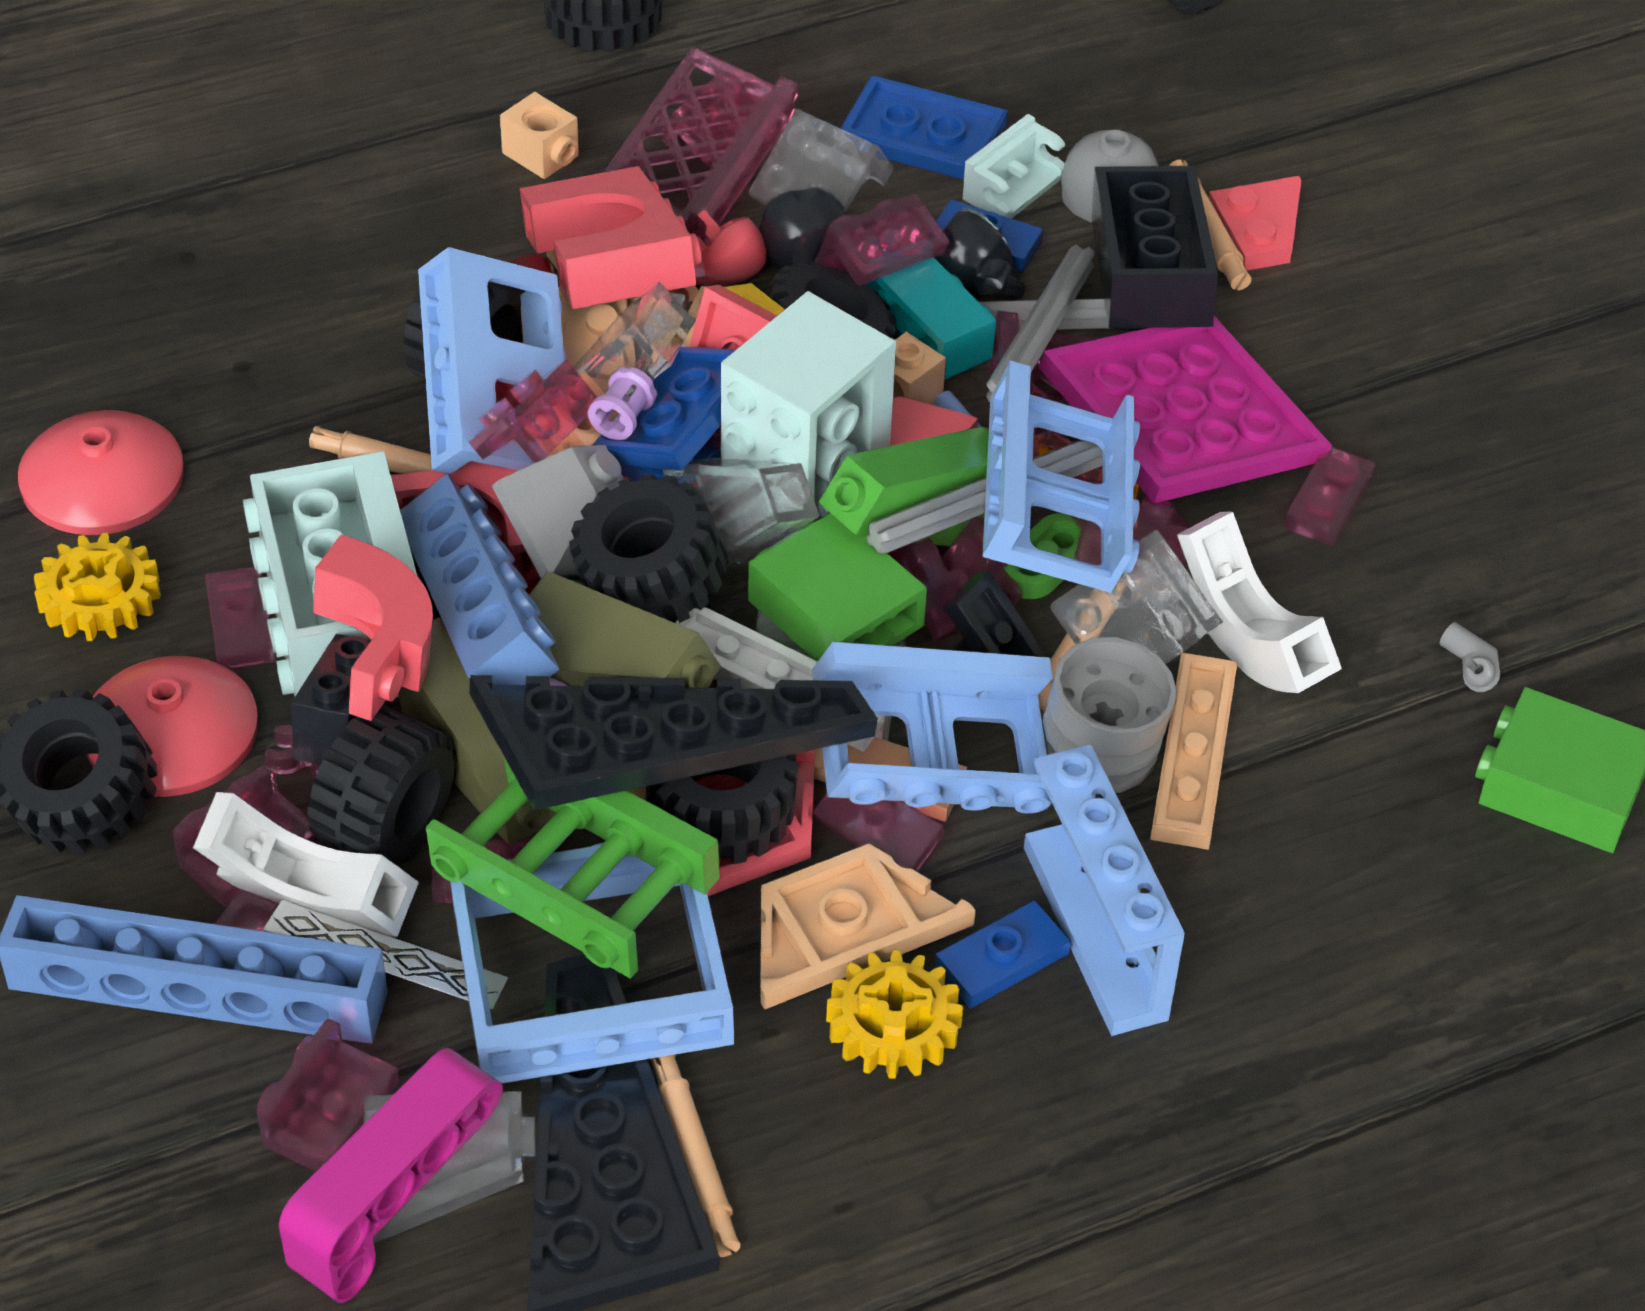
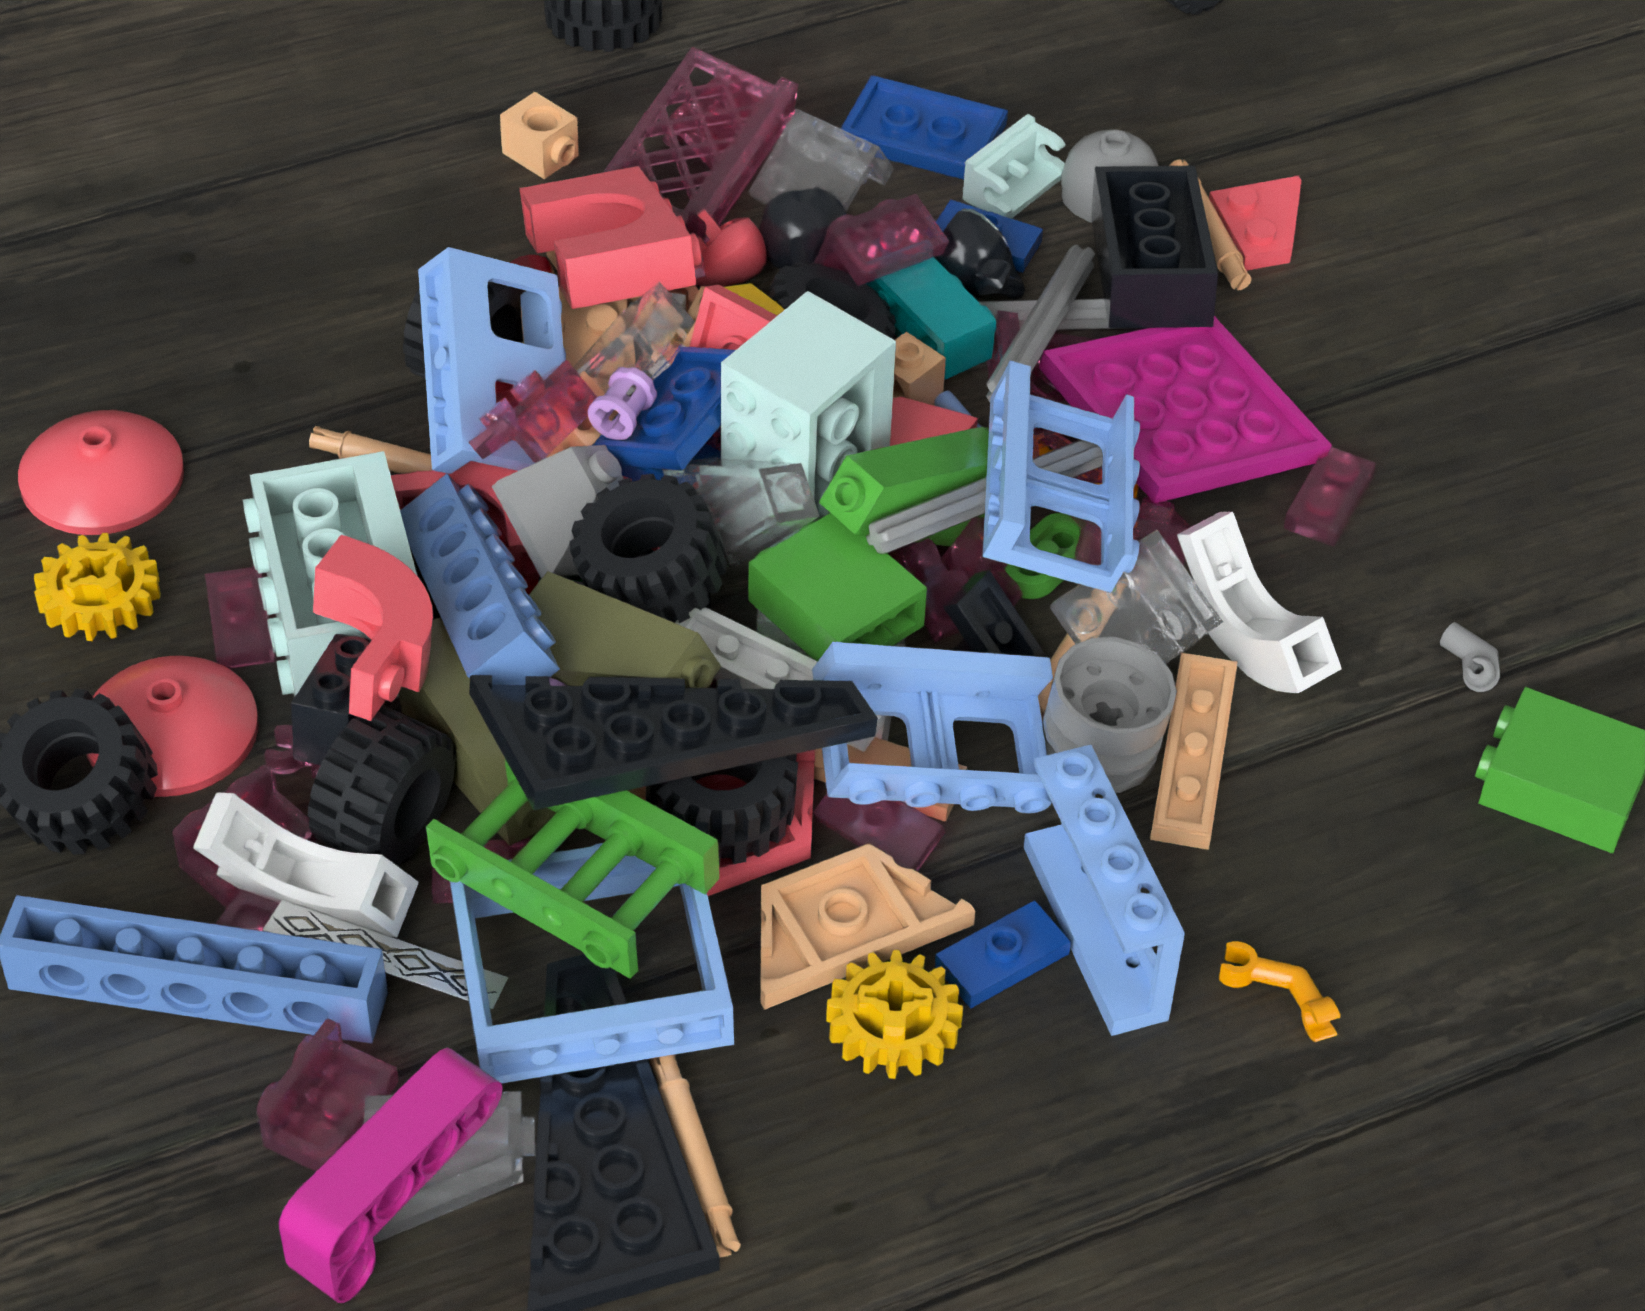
none -> light orange arm [1219,941,1341,1042]

